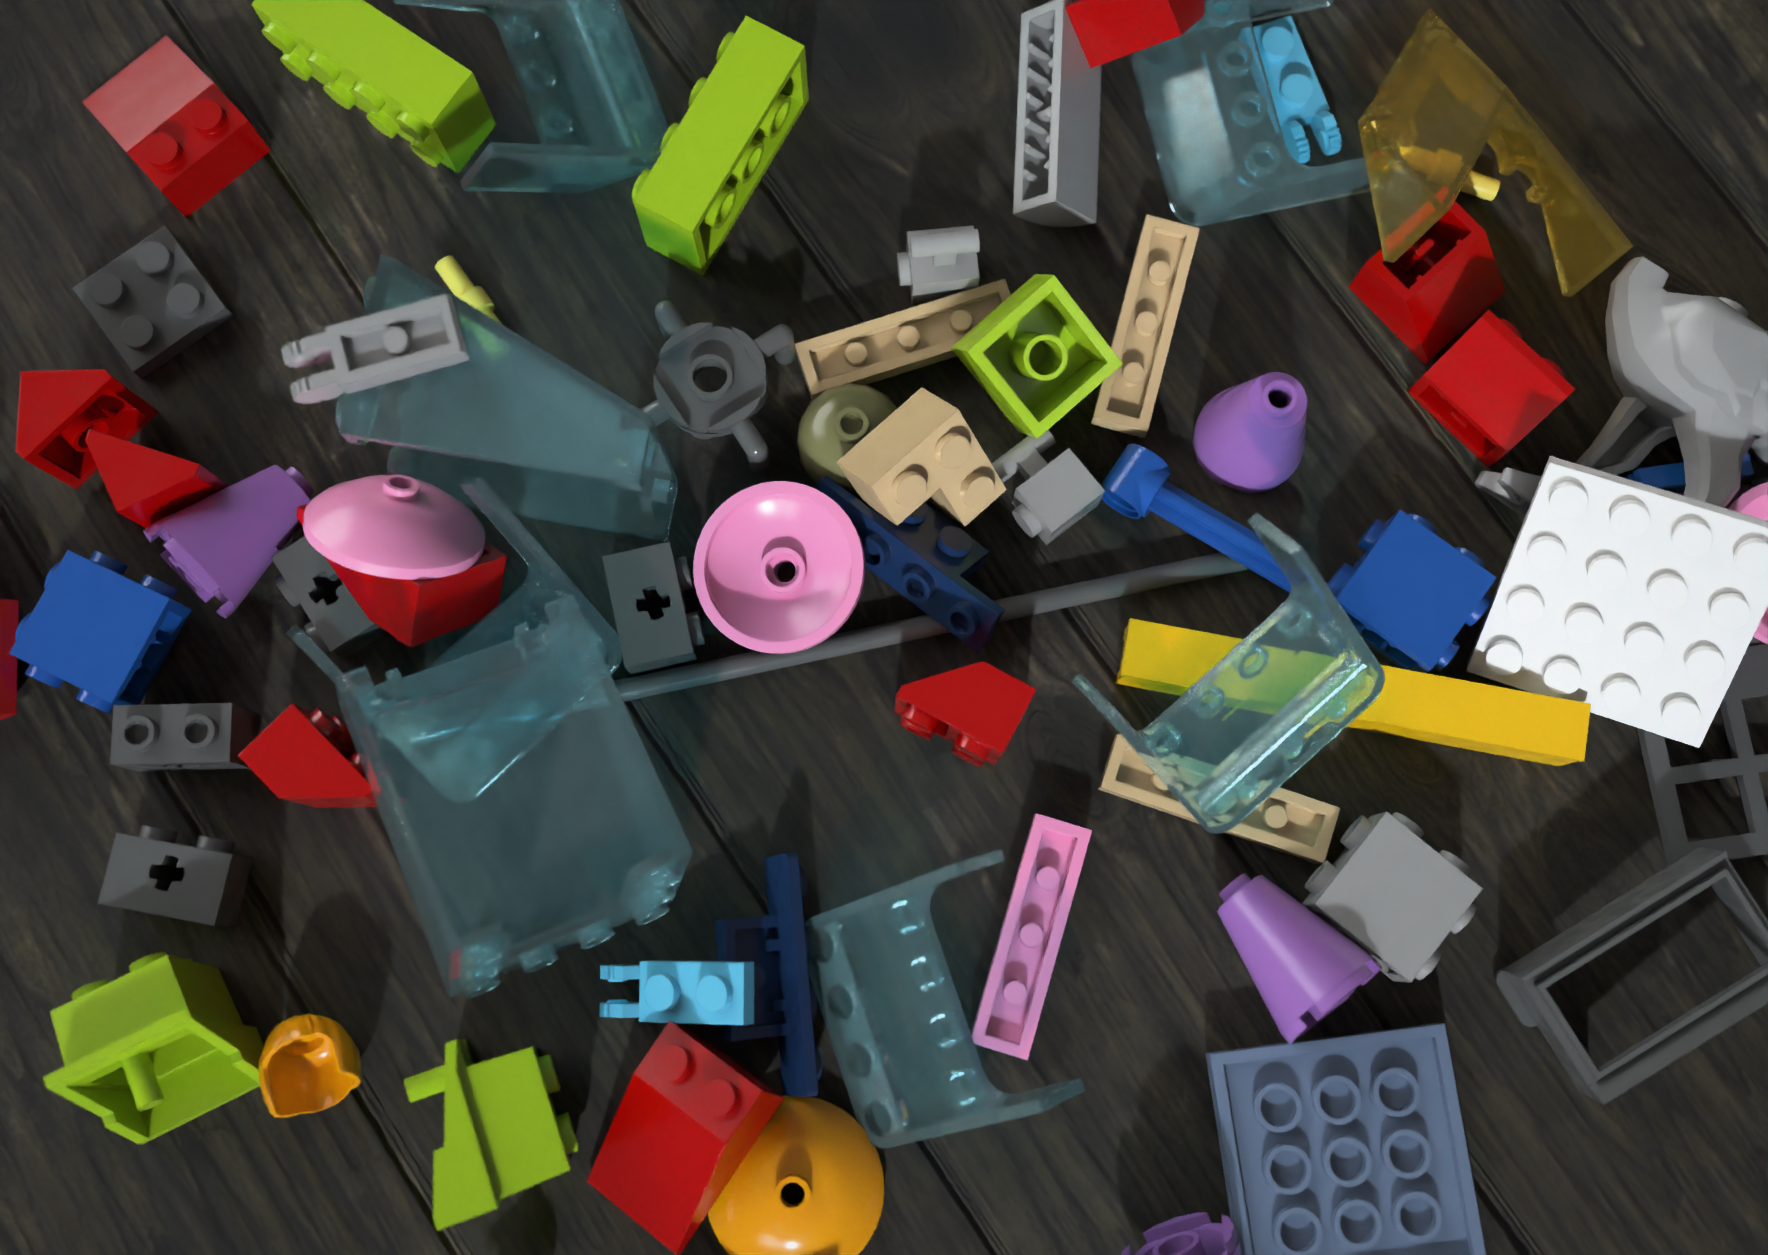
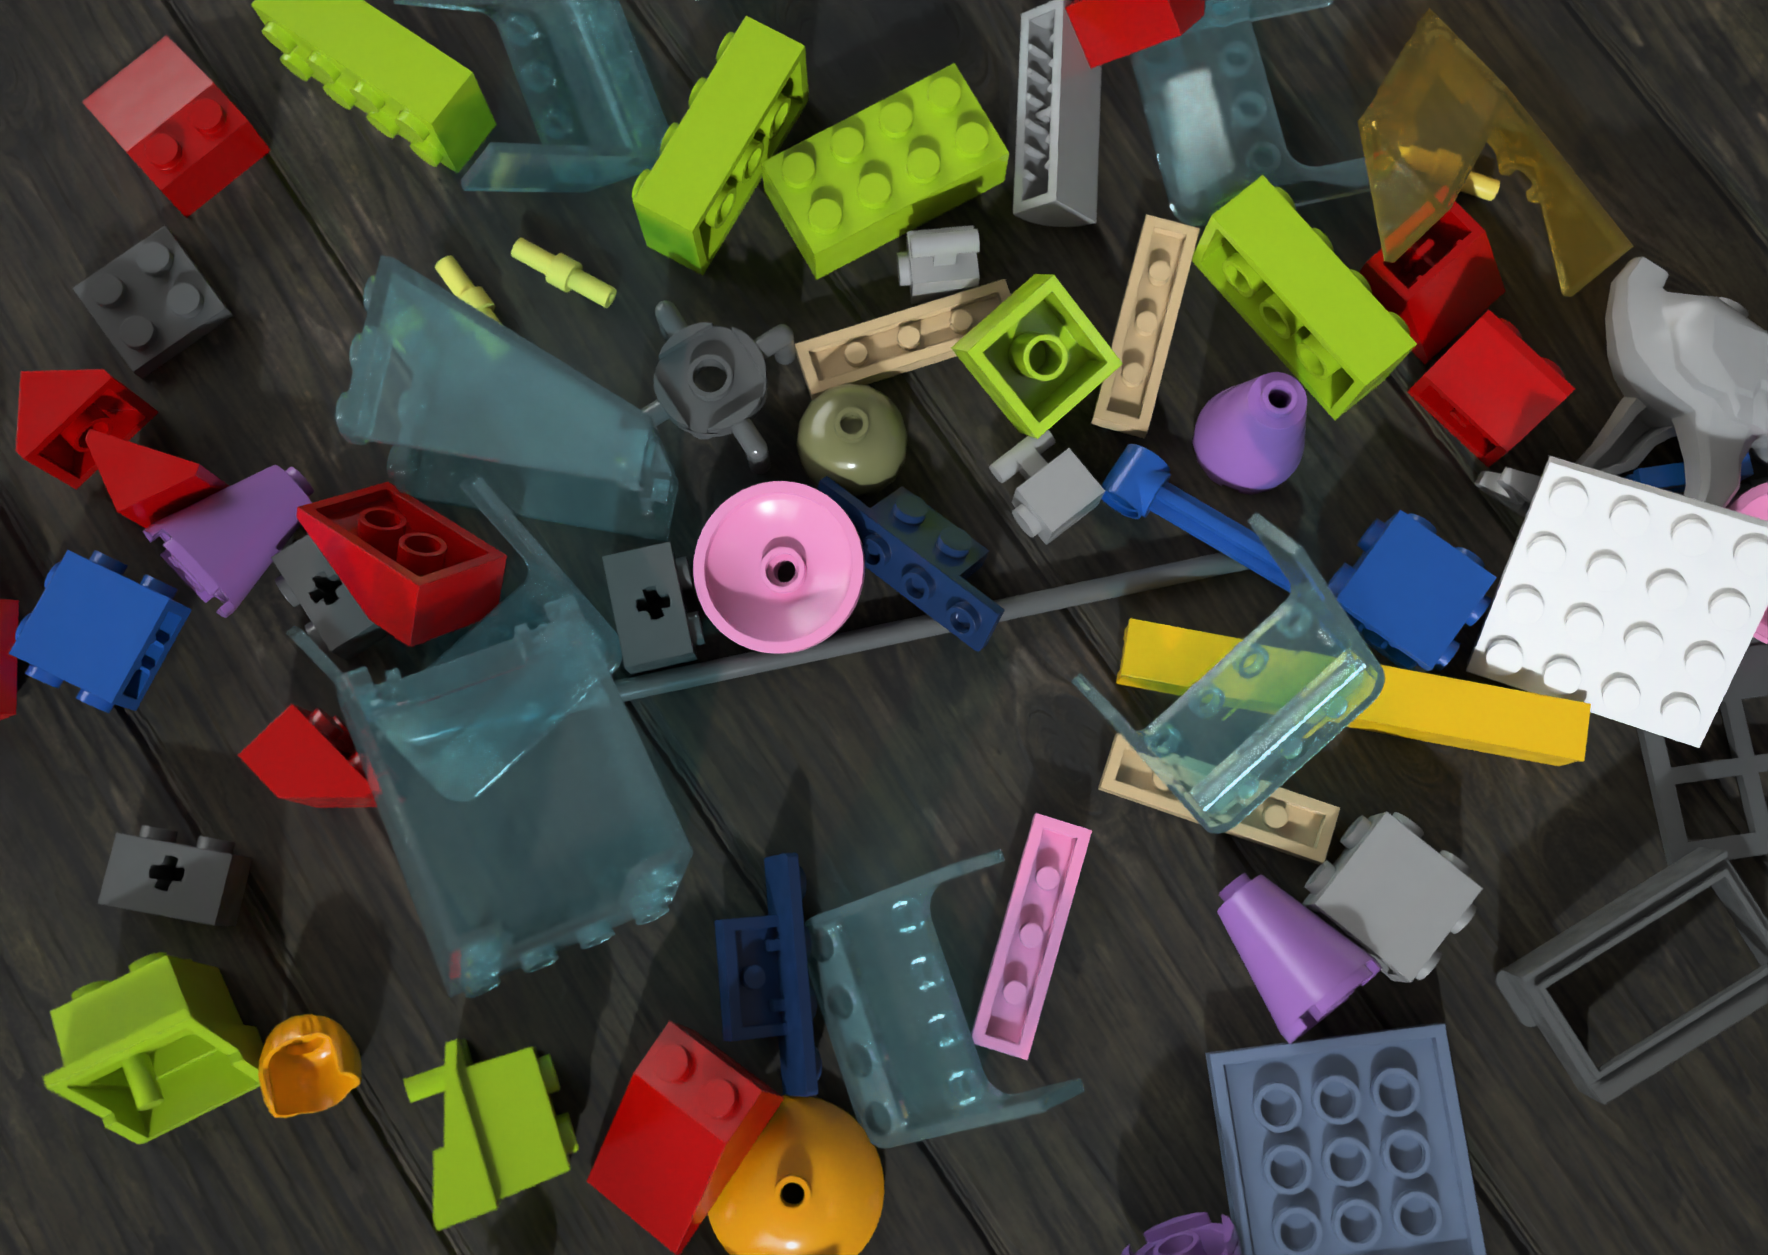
dark grey brick [110,703,257,772] -> none
light grey hinge [281,294,471,404] -> none
bright pink dish [303,475,486,580] -> none
medium azure hinge [599,960,754,1025] -> none
tan brick [837,387,1007,526] -> none
red slope [894,661,1037,768] -> none
medium azure hinge [1237,15,1342,166] -> none
none -> light yellow bar [511,237,617,308]
none -> lime brick [761,63,1009,280]
none -> lime brick [1192,175,1417,420]

